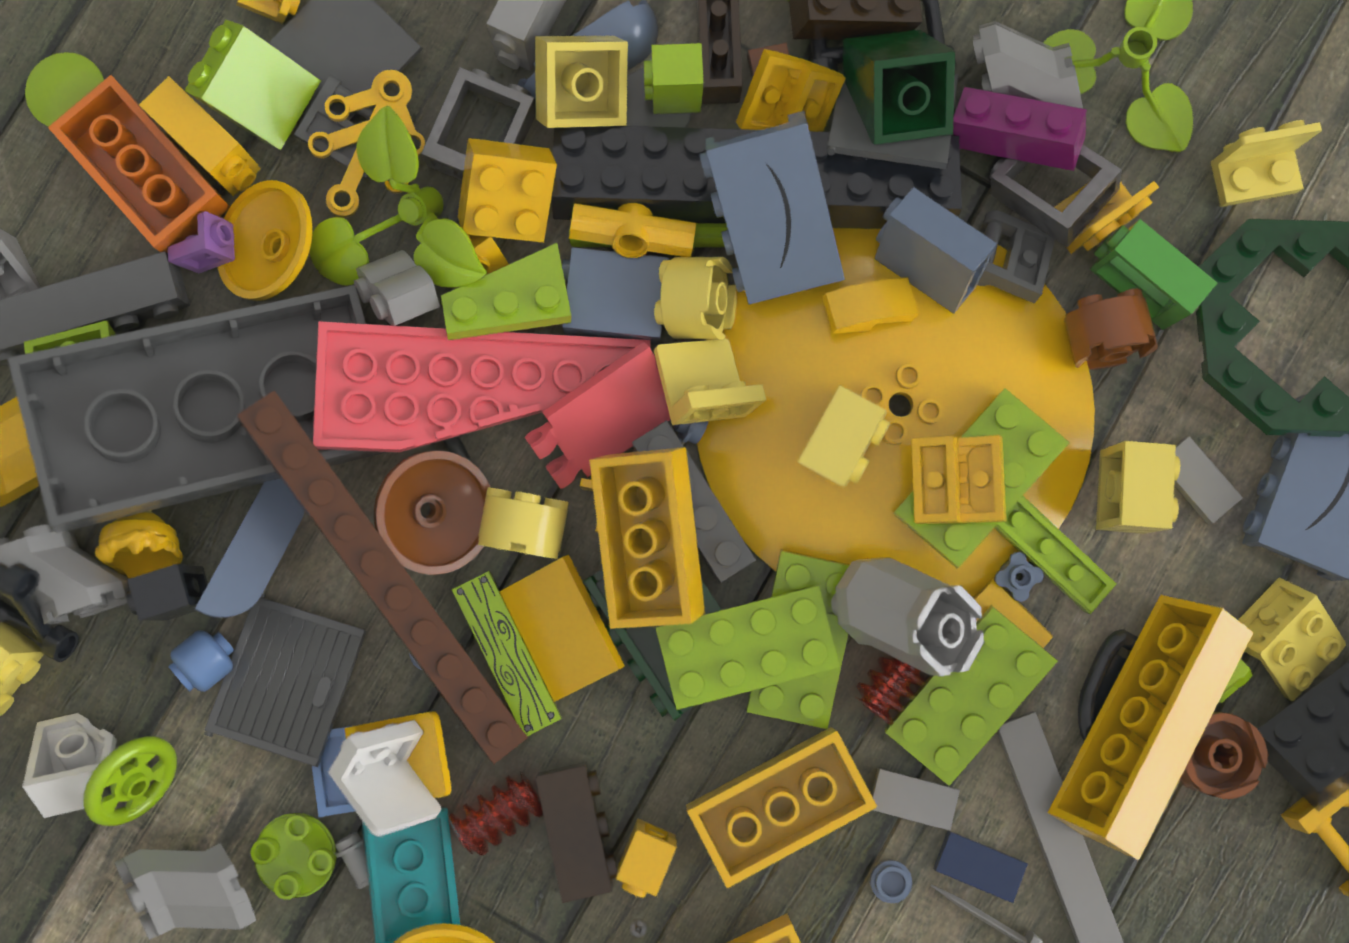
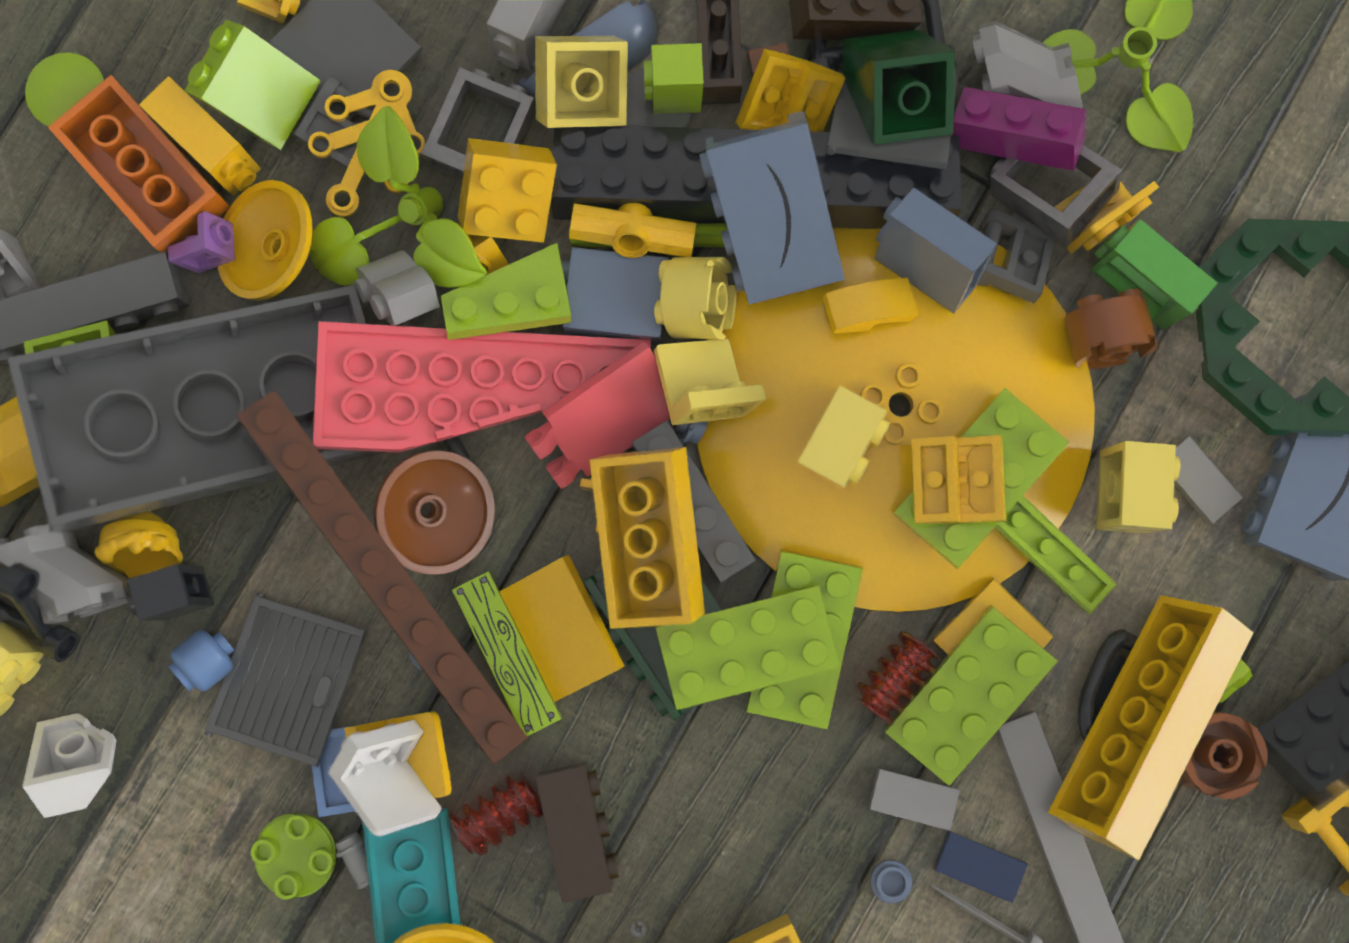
lime plate [83,736,177,826] -> none
light grey brick [114,843,256,940] -> none
sand blue brick [195,479,305,618] -> none
light yellow brick [478,487,569,559] -> none
yellow brick [616,818,677,898] -> none
yellow brick [686,727,877,888] -> none
light grey brick [831,557,984,676] -> none
sand blue plate [995,552,1044,601] -> none
light yellow bracket [1211,120,1322,207] -> none
light yellow bracket [1238,577,1346,701] -> none

